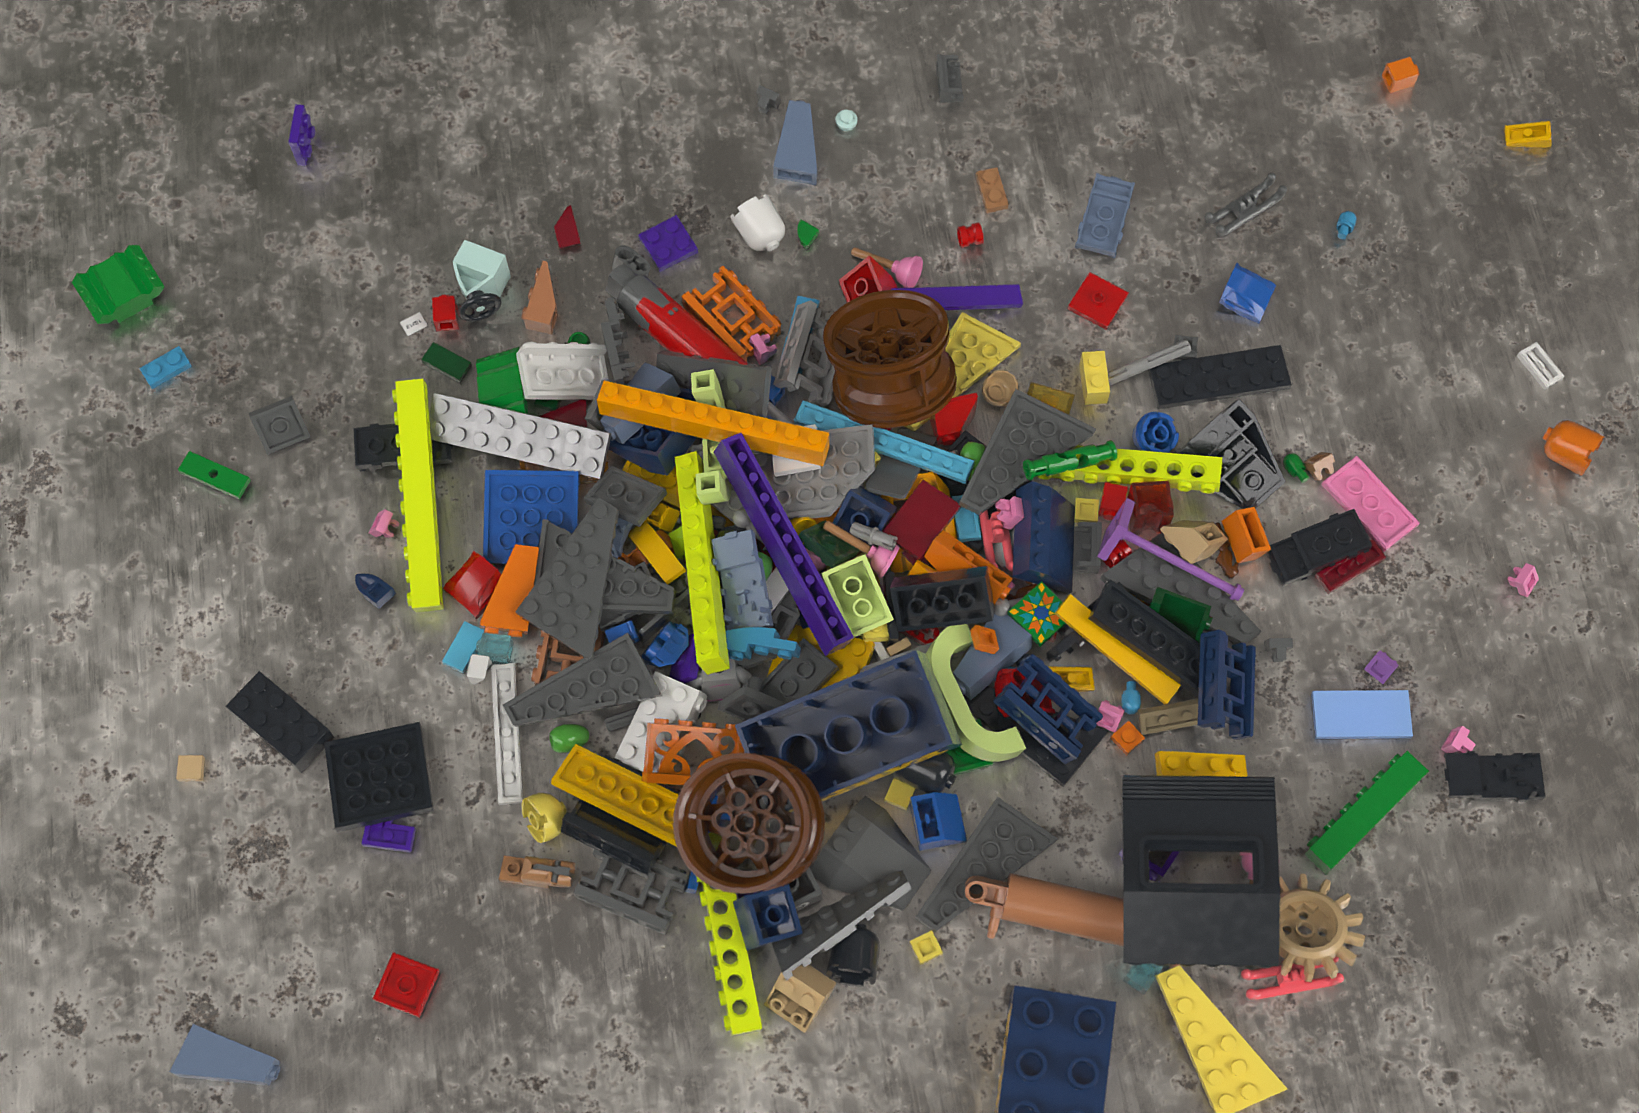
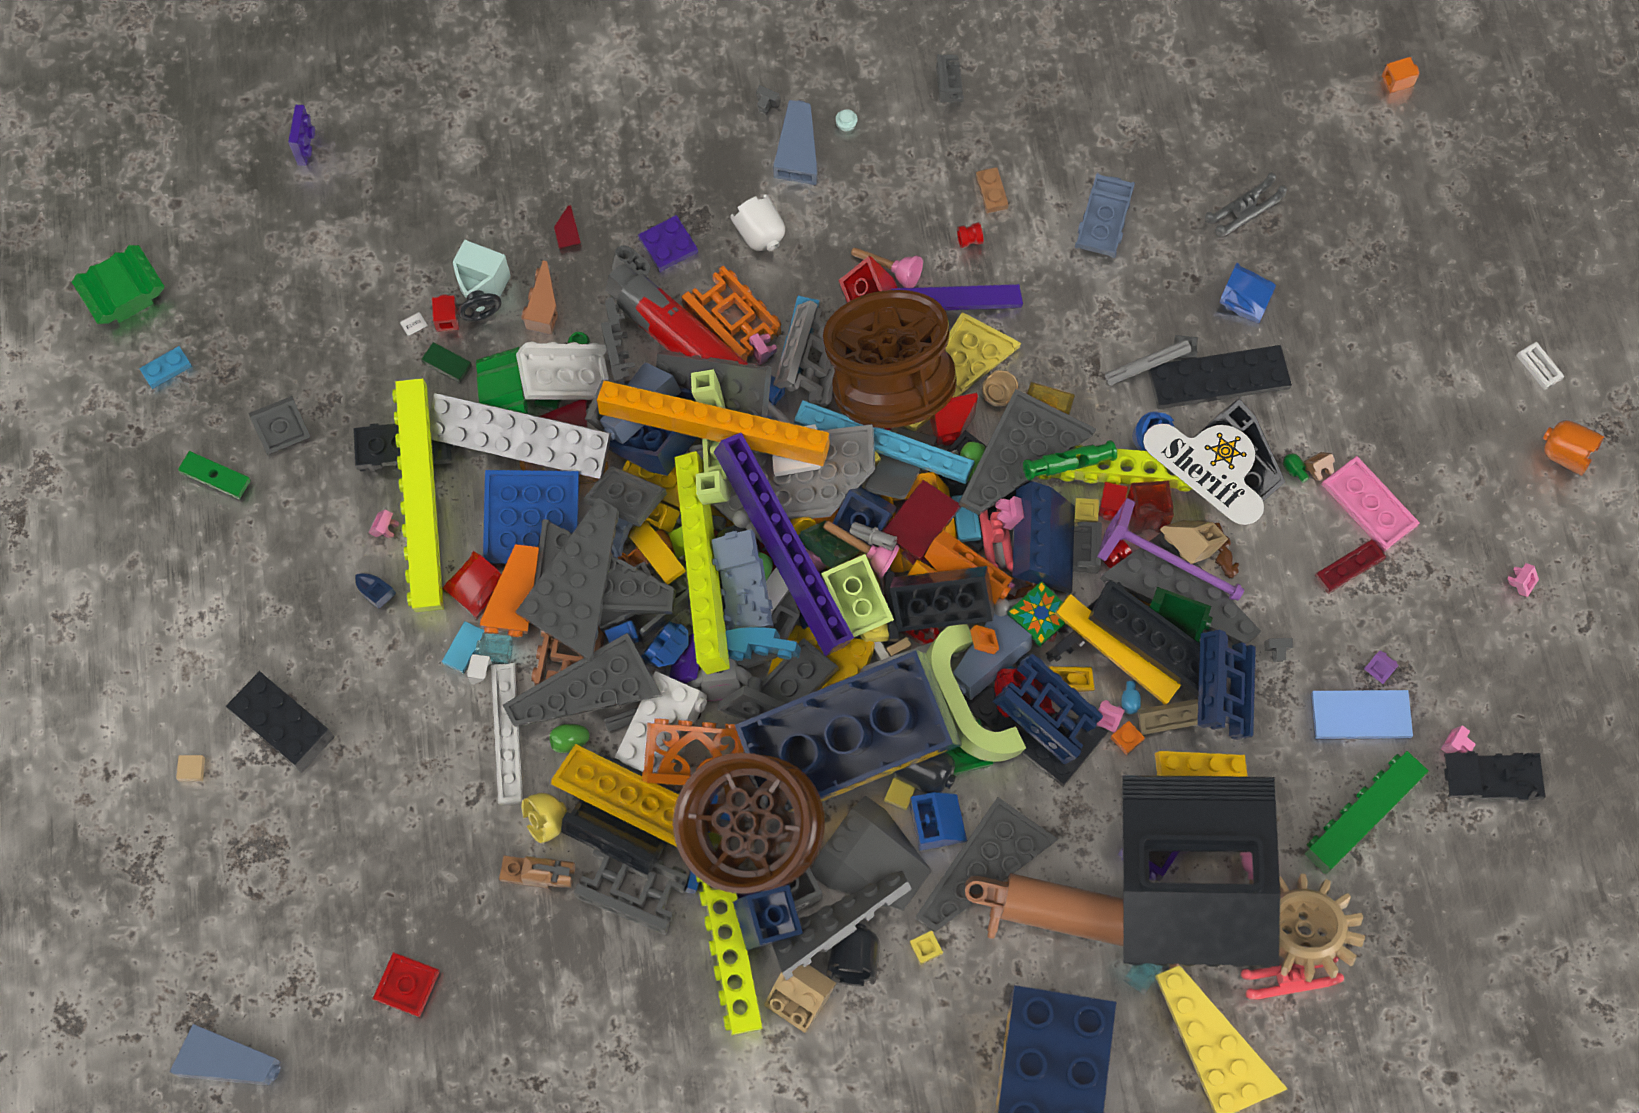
black plate [324,722,434,832] -> none
dark purple plate [361,820,416,853] -> none
green tile [797,219,819,249] -> none
red plate [1068,272,1129,330] -> none
light yellow piece [1079,351,1110,405] -> none
orange piece [1221,507,1271,563] -> none
black piece [1267,509,1372,586] -> none
dark azure cylinder [1337,211,1357,239] -> none
yellow slope [1505,121,1551,148] -> none
none -> white sticker [1143,424,1264,525]

